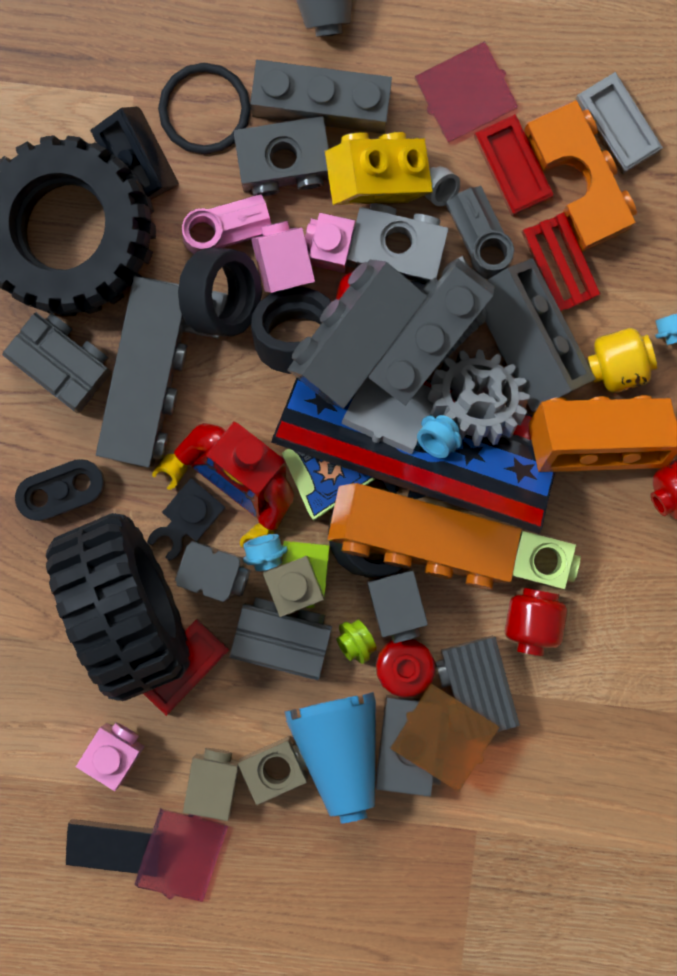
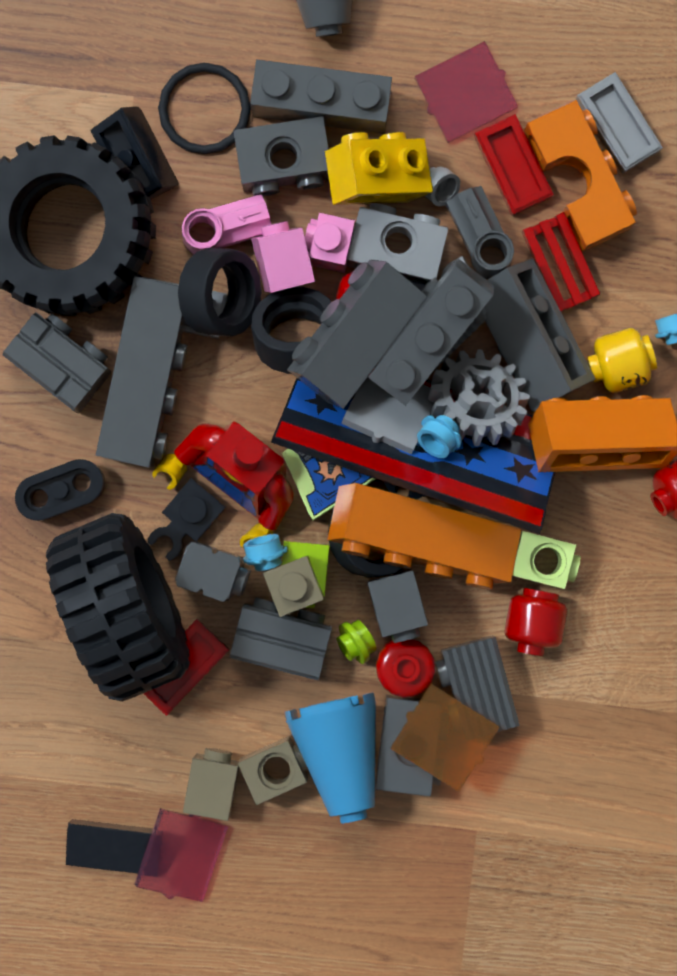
bright pink brick [76,722,145,791] -> none

